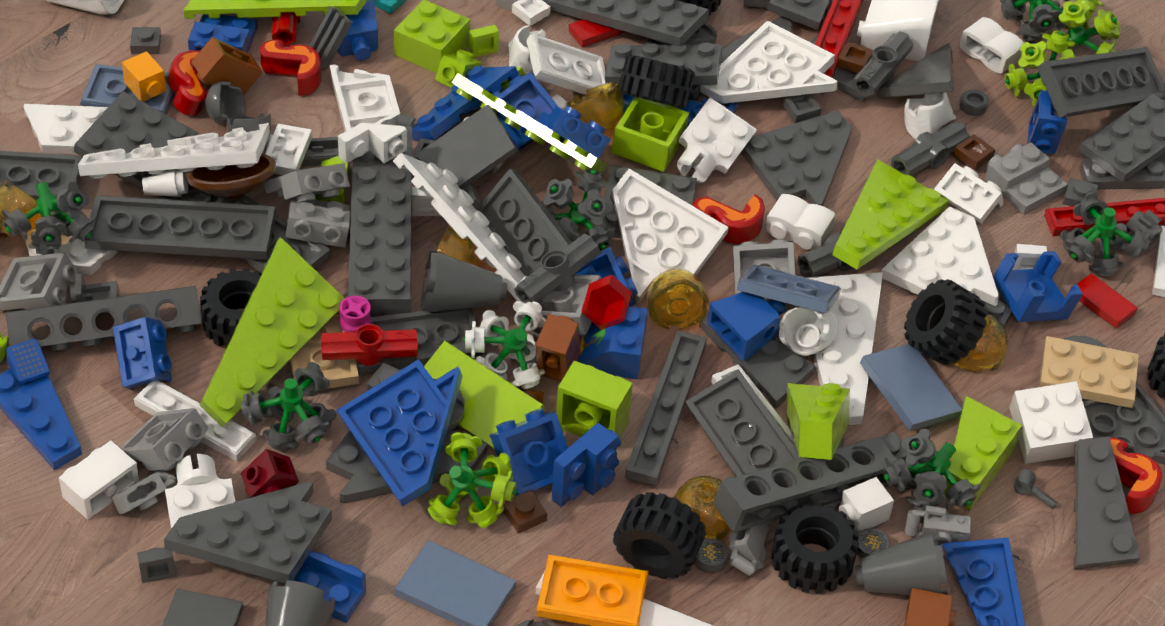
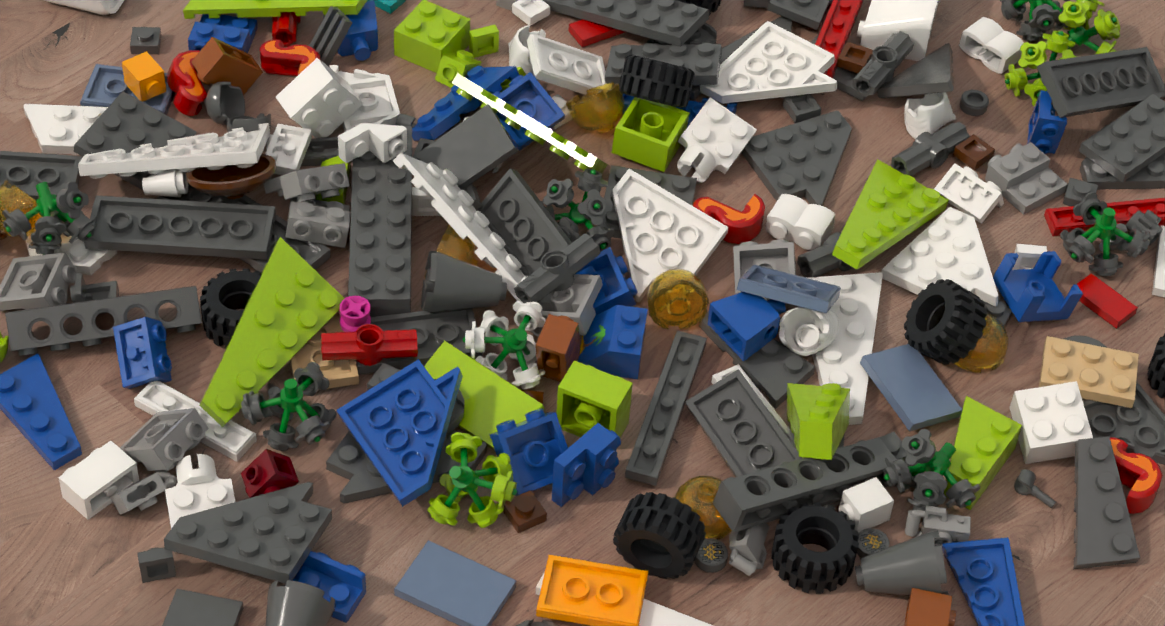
blue slope [6,339,50,385] -> none
blue plate [537,105,611,159] -> none
red panel [582,275,632,330] -> none
none -> white brick [276,58,363,138]

